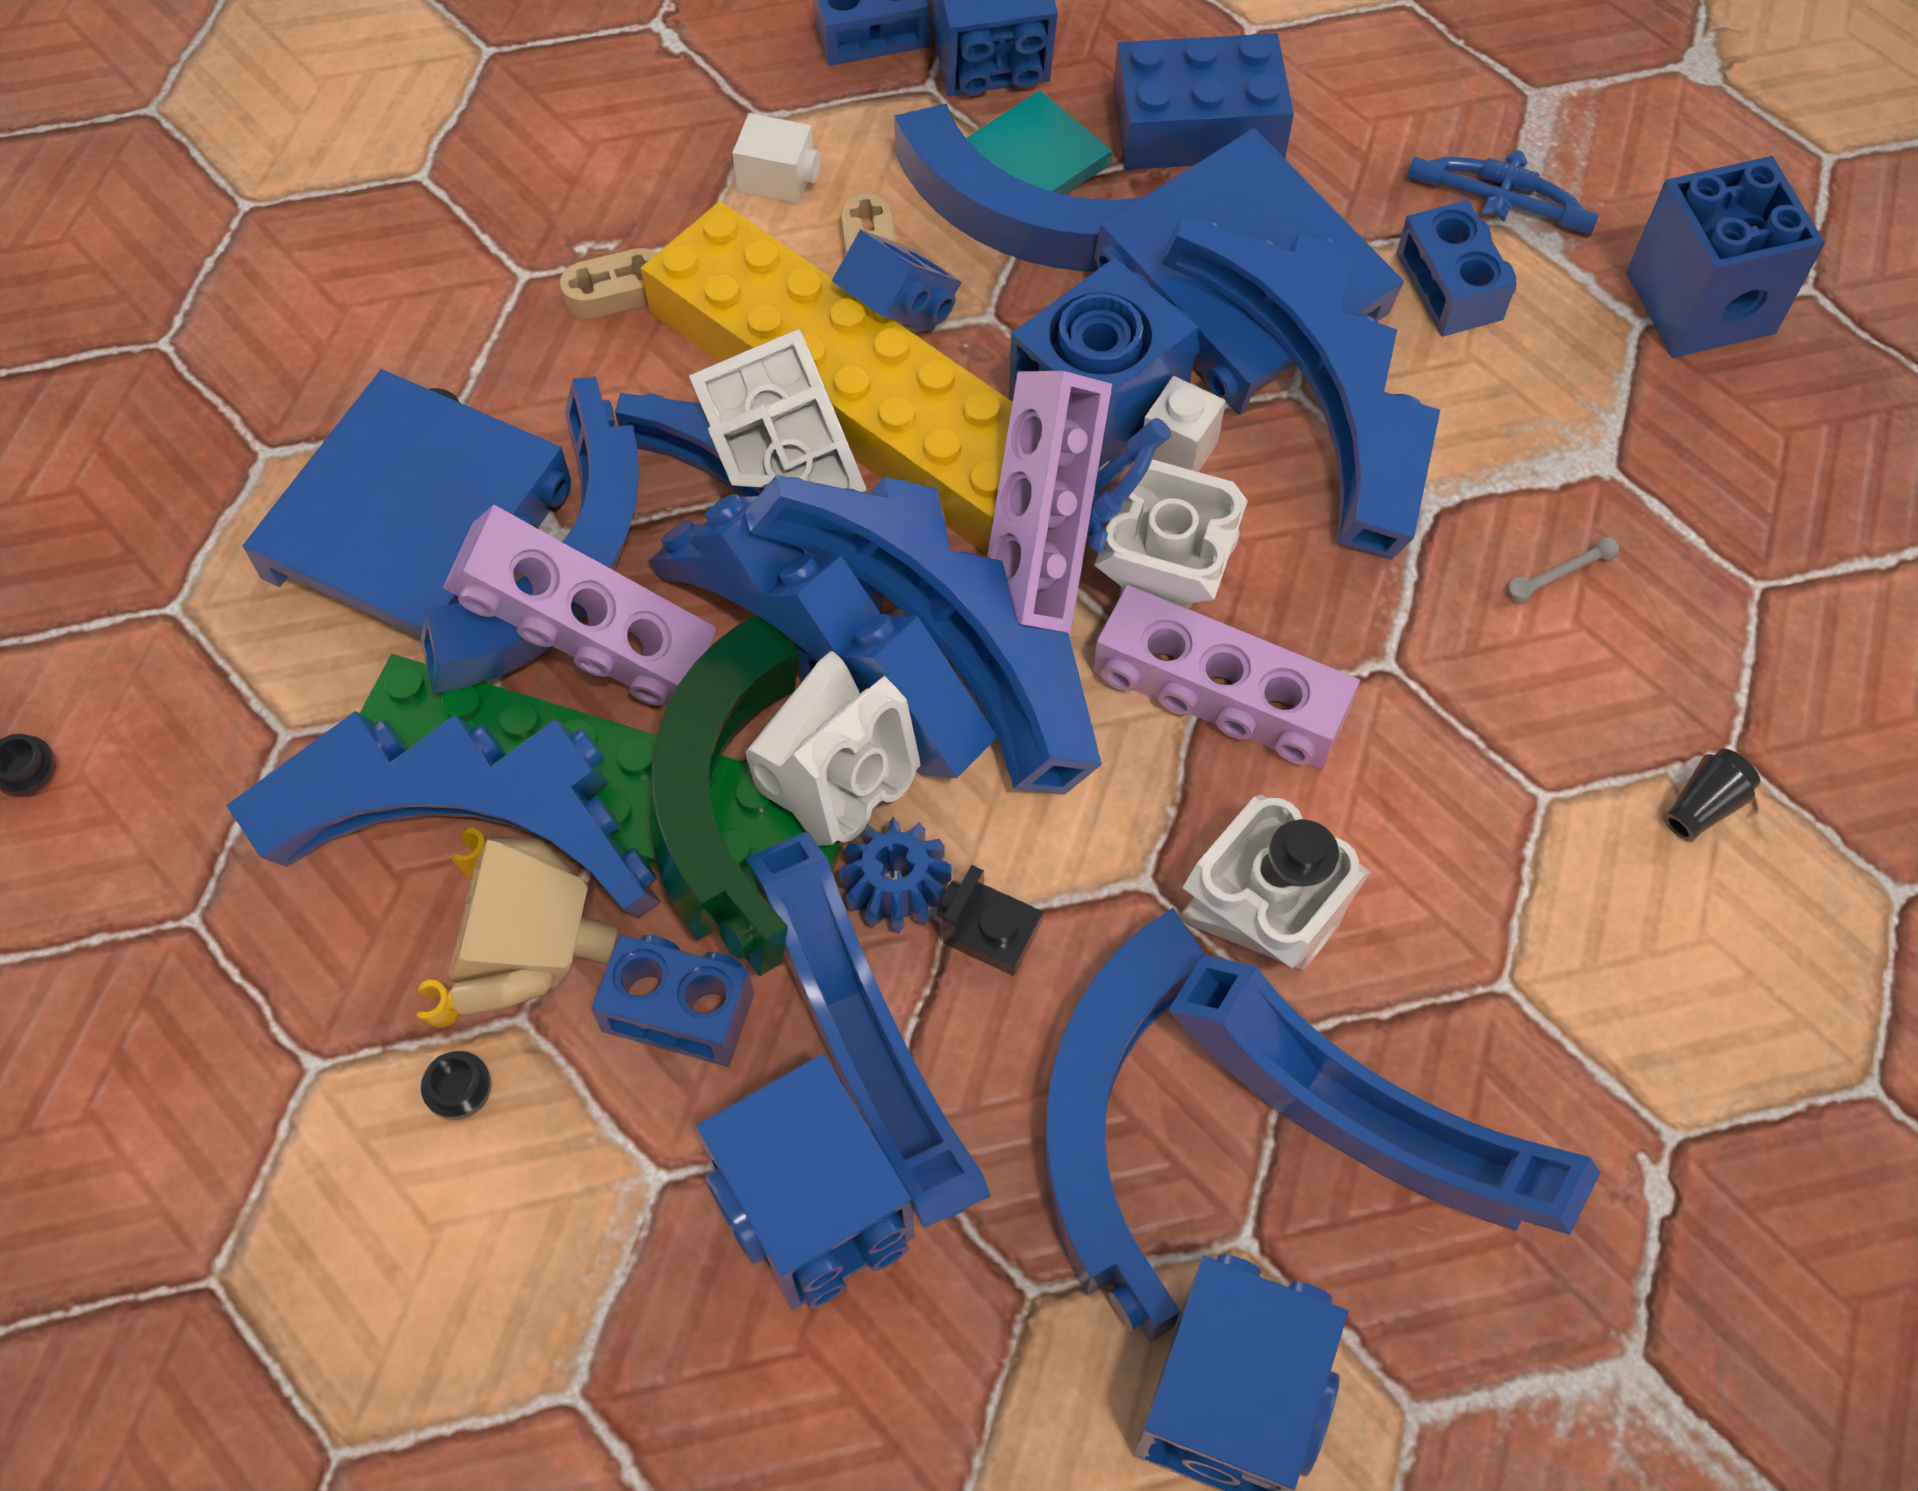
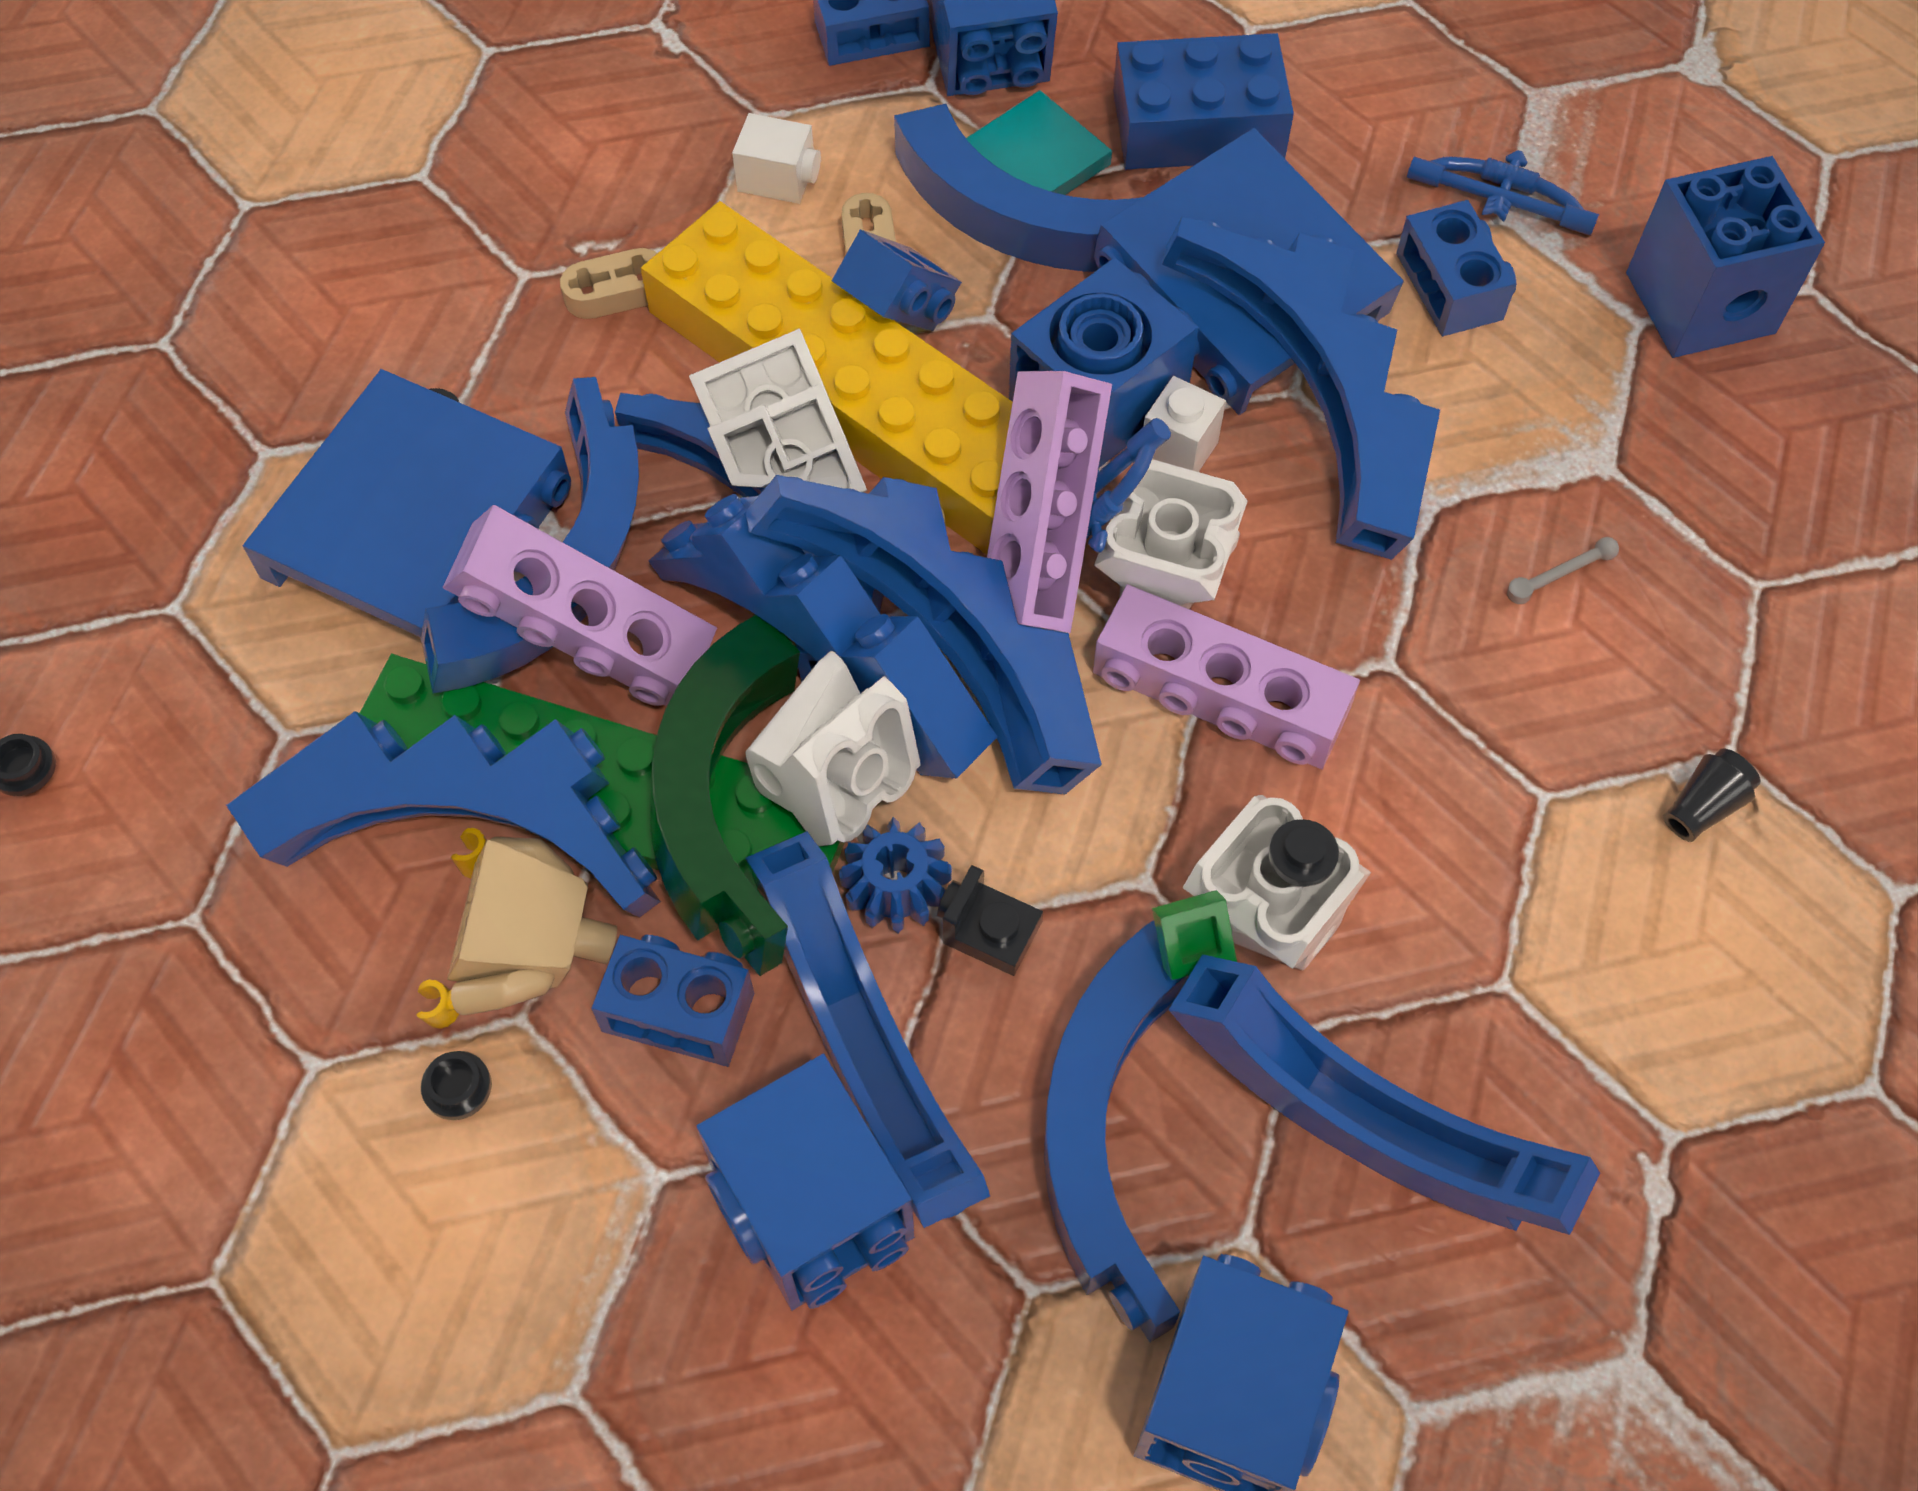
none -> green plate [1152,890,1237,980]

